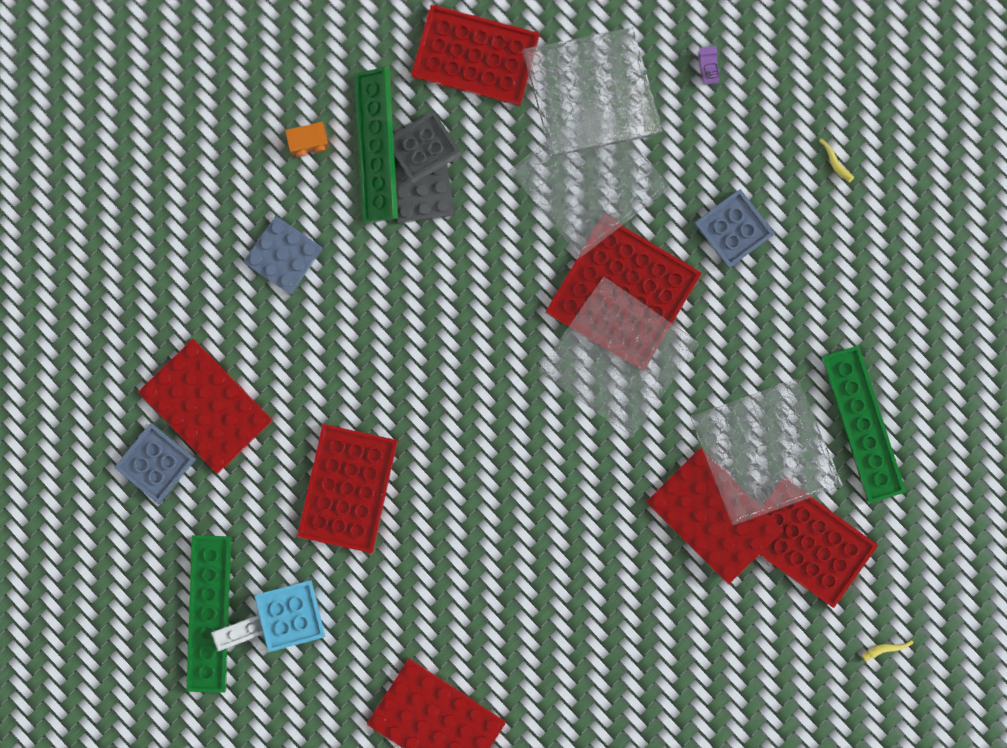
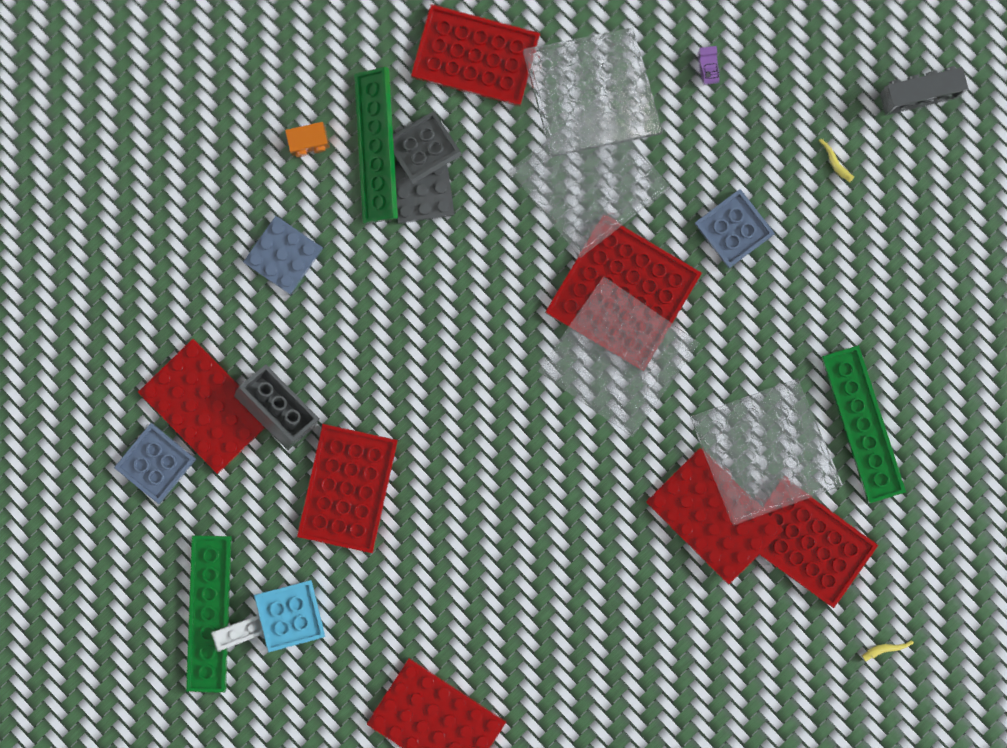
none -> dark grey brick [234,364,319,450]
none -> dark grey brick [880,66,969,116]

